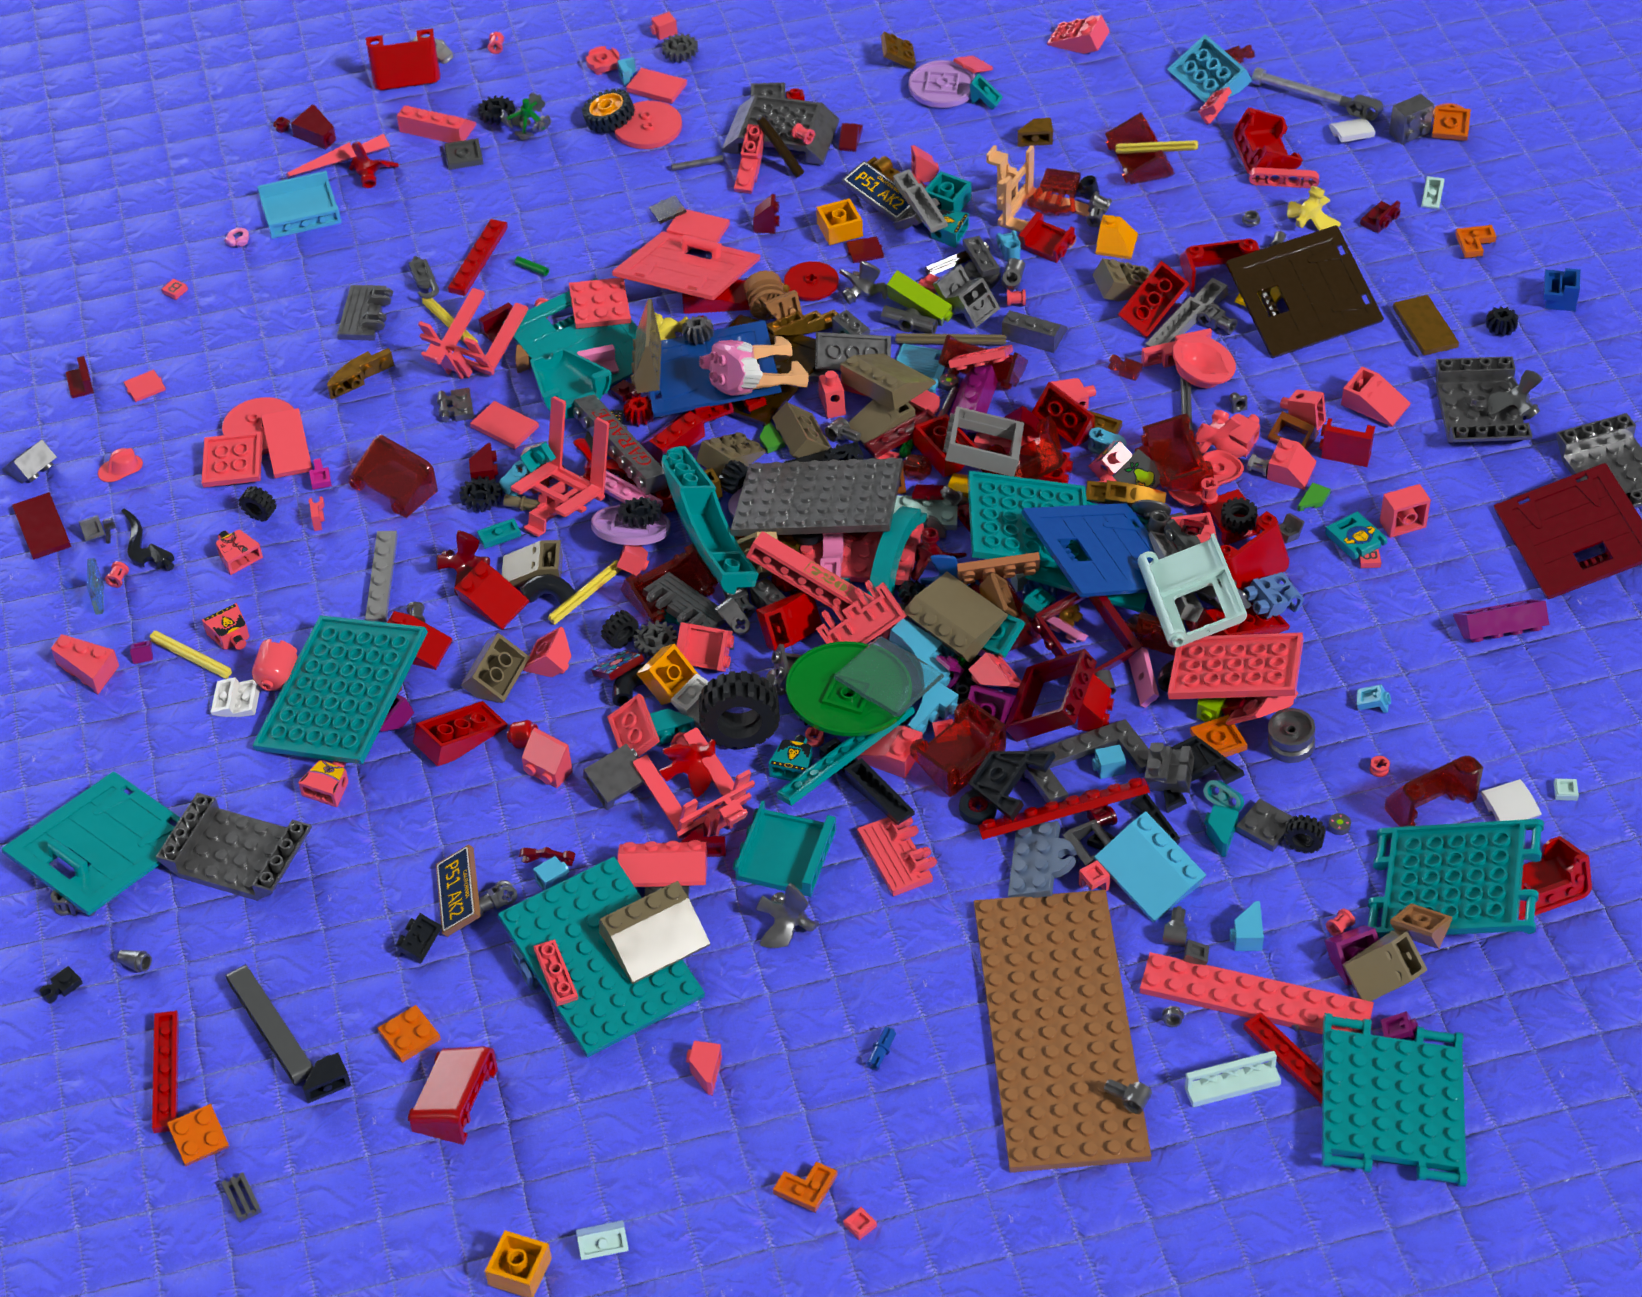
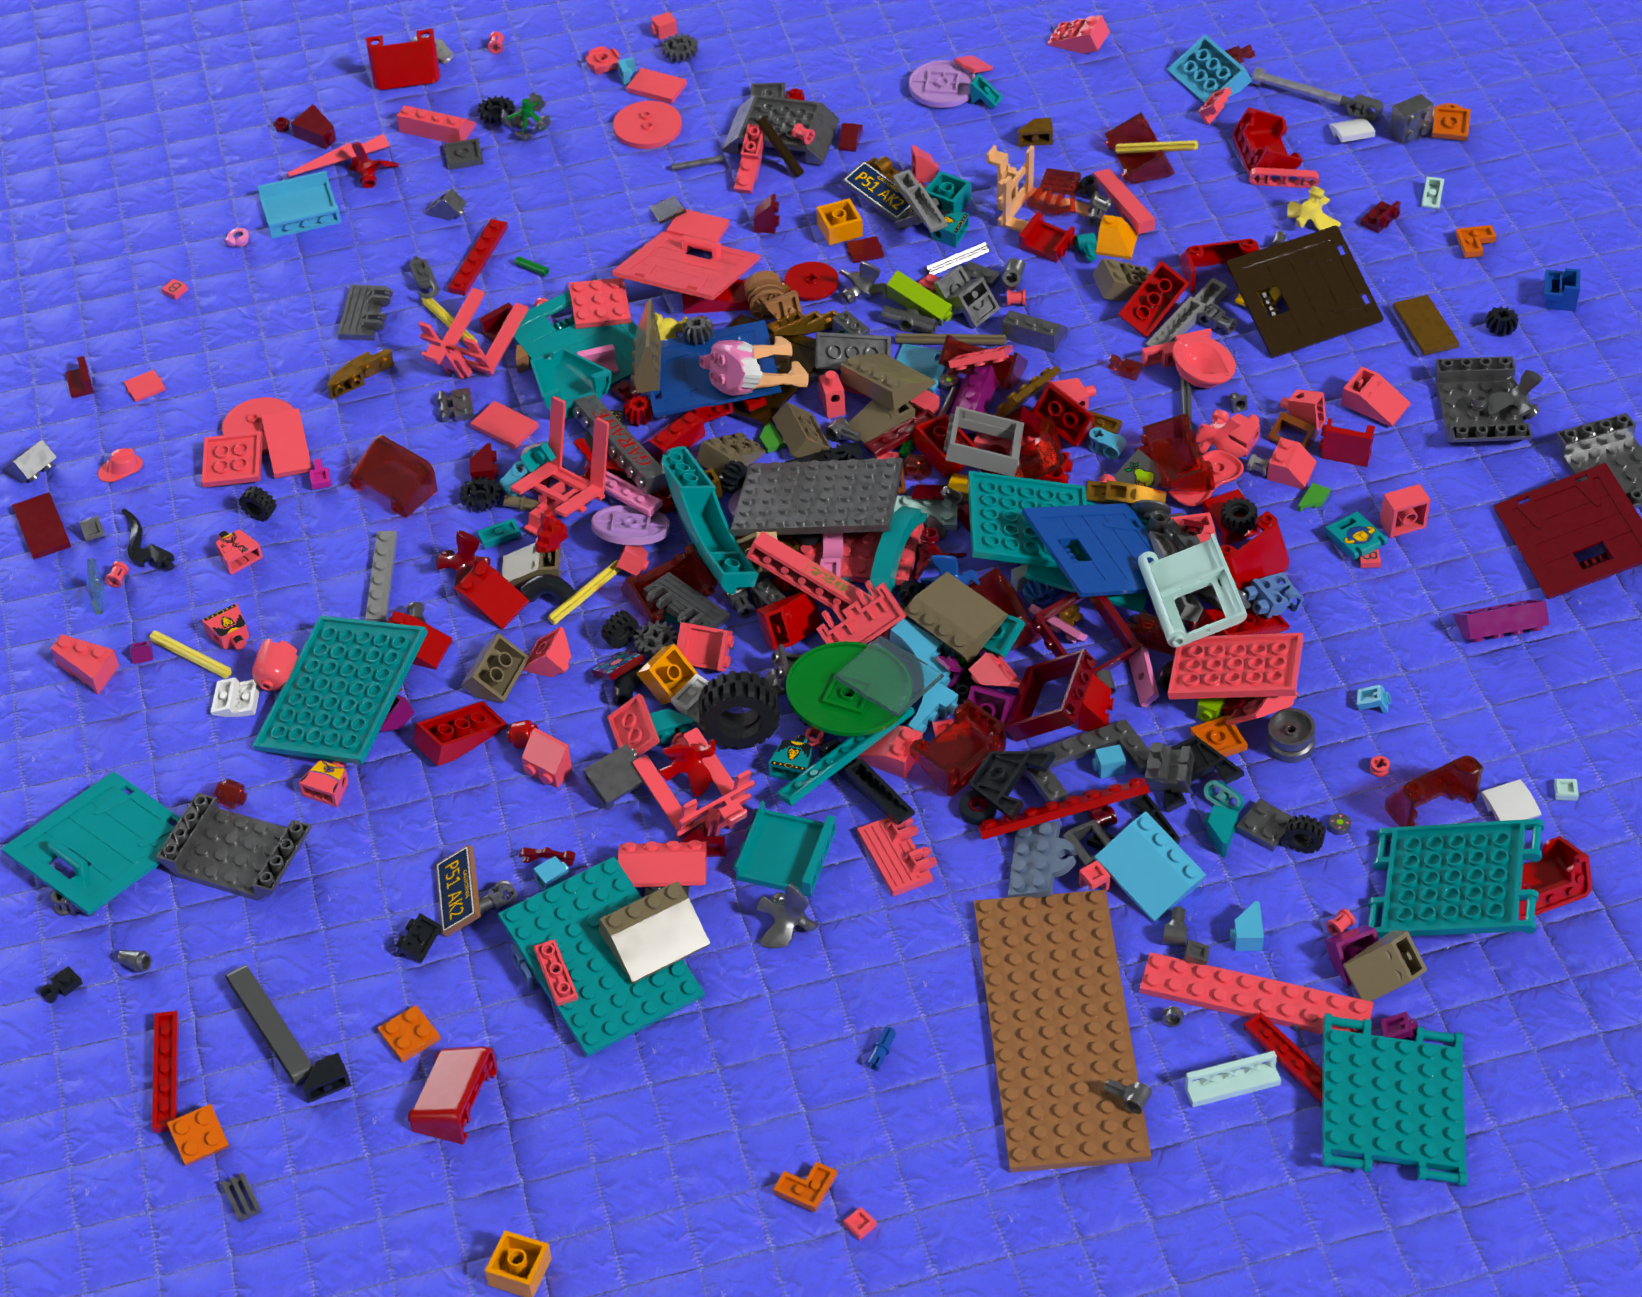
clear smoke hand [102,517,116,544] -> none
coral plate [309,496,325,531] -> none
light aqua panel [576,1221,629,1260] -> none
black wheel [582,89,635,133] -> none
black gear [618,497,661,528] -> none
coral slope [686,1041,722,1096] -> none
flat silver piece [715,596,750,635] -> none
pearl gold plate [881,32,916,69] -> none
nougat plate [957,552,1040,584] -> none
flat silver plate [962,236,1000,277] -> none
medium nougat slope [978,572,1020,618] -> none
medium azure piece [996,230,1020,262] -> none
teal slope [1021,586,1056,619] -> none
torso [1088,441,1133,479] -> none
coral bush [1200,477,1219,504] -> none
flat silver plate [1242,210,1260,227] -> none
flat silver bracket [1279,513,1304,543] -> none
medium nougat slope [1390,903,1452,949] -> none
none -> clear red head [214,778,248,809]
none -> slope [425,188,466,221]
none -> red rock [535,510,568,553]
none -> pearl gold tile [995,366,1061,417]
none -> teal axle [1075,233,1097,263]
none -> coral slope [1093,168,1155,235]

